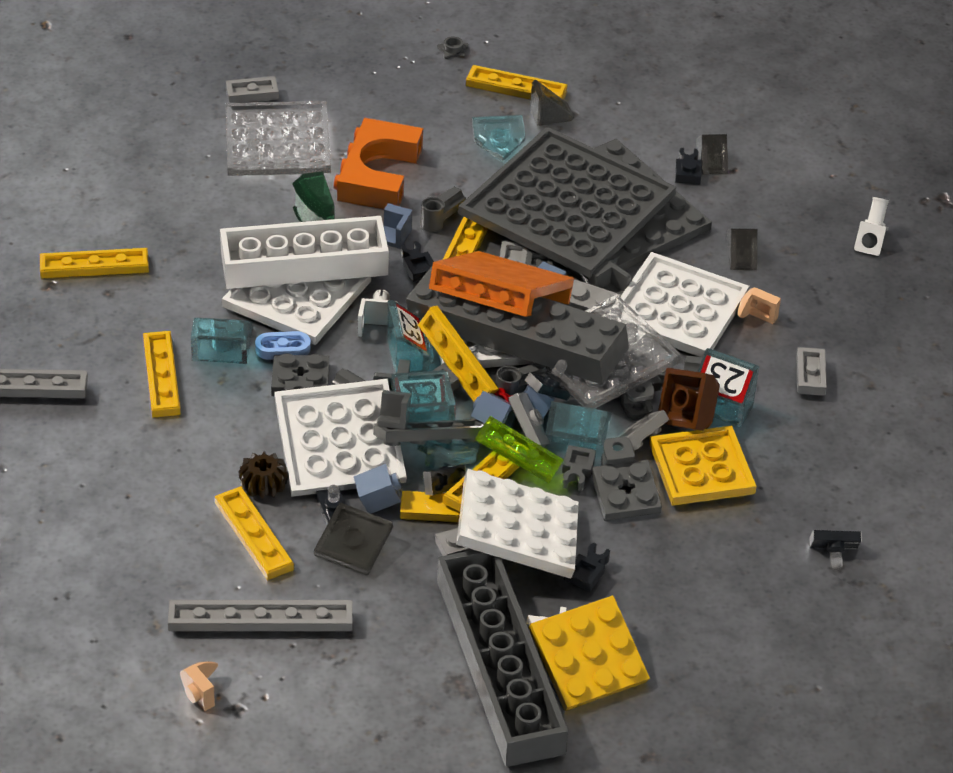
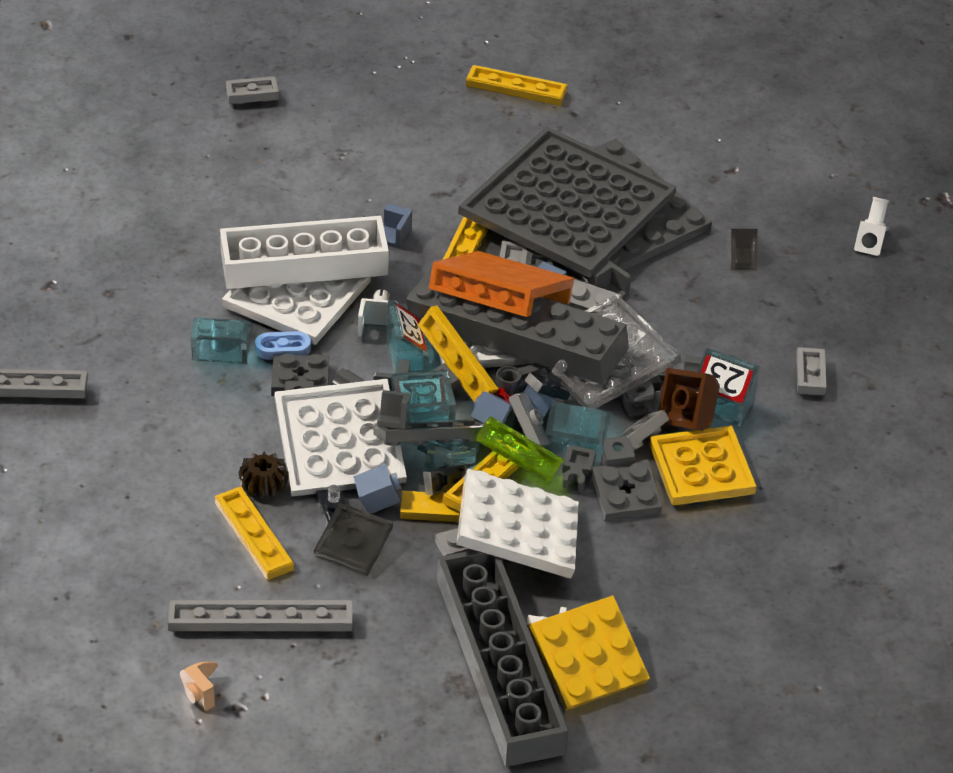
yellow tile [40,248,149,279] -> none
yellow tile [143,331,181,418] -> none
clear plate [226,101,331,176] -> none
clear green slope [292,171,335,222] -> none
orange arch [333,118,423,209] -> none
black plate [401,241,434,282] -> none
dark grey piece [420,186,466,232] -> none
dark grey plate [437,36,469,59] -> none
clear light blue plate [472,115,525,162] -> none
clear smoke slope [530,80,574,126] -> none
black plate [564,543,610,592] -> none
white plate [607,252,749,358] -> none
black plate [675,148,702,184] -> none
clear smoke slope [695,134,728,175] -> none
light nougat plate [738,287,781,324] -> none
black piece [810,530,862,571] -> none

